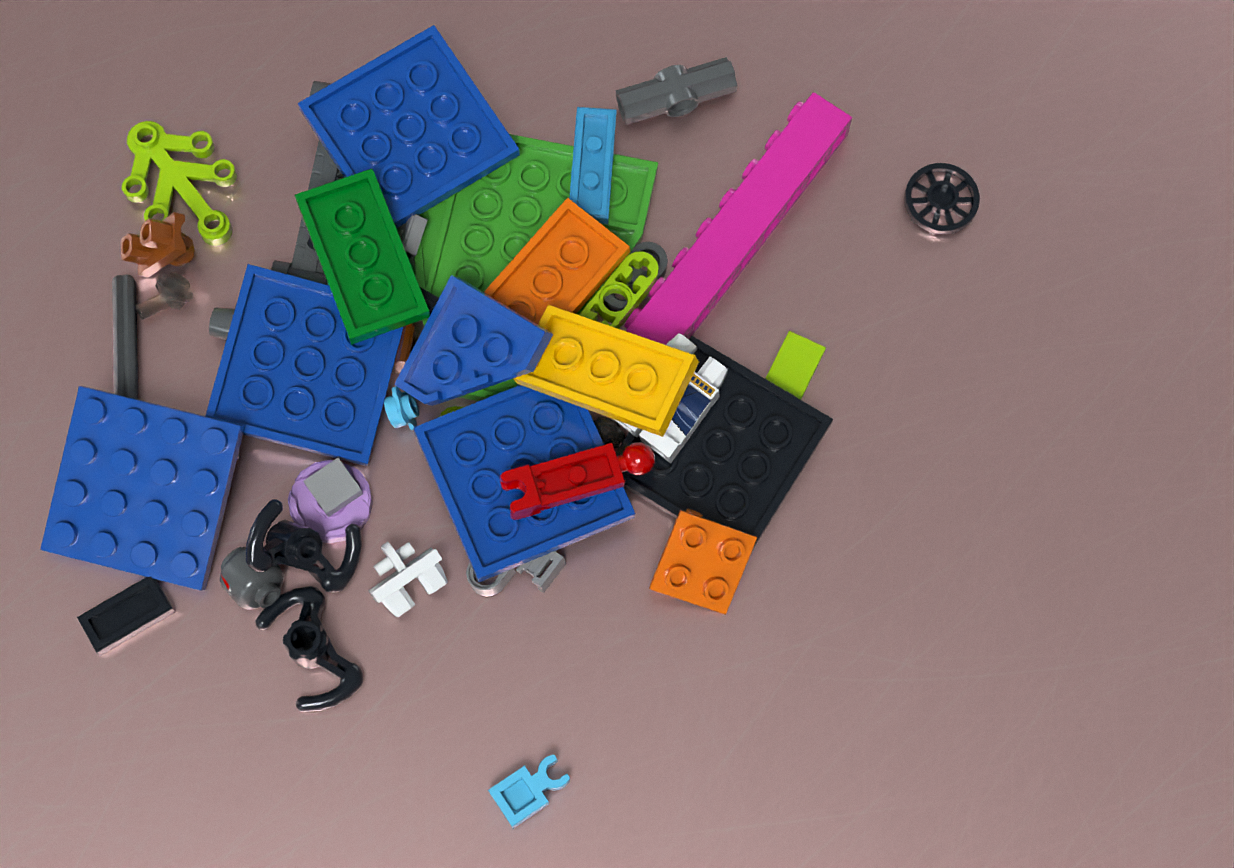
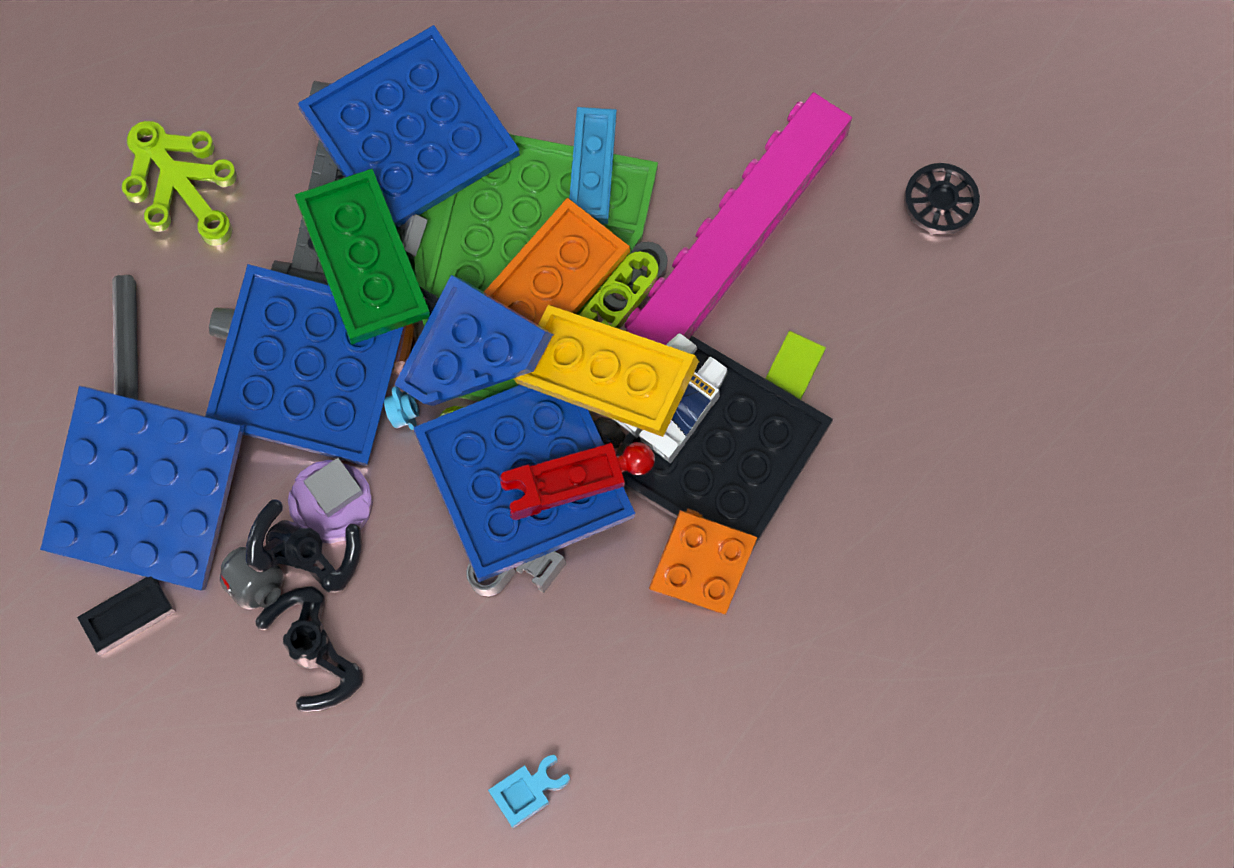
dark orange hips [121,212,195,277] -> none
clear smoke plate [136,272,193,320] -> none
white hips [368,541,448,617] -> none
dark grey piece [616,57,738,125] -> none

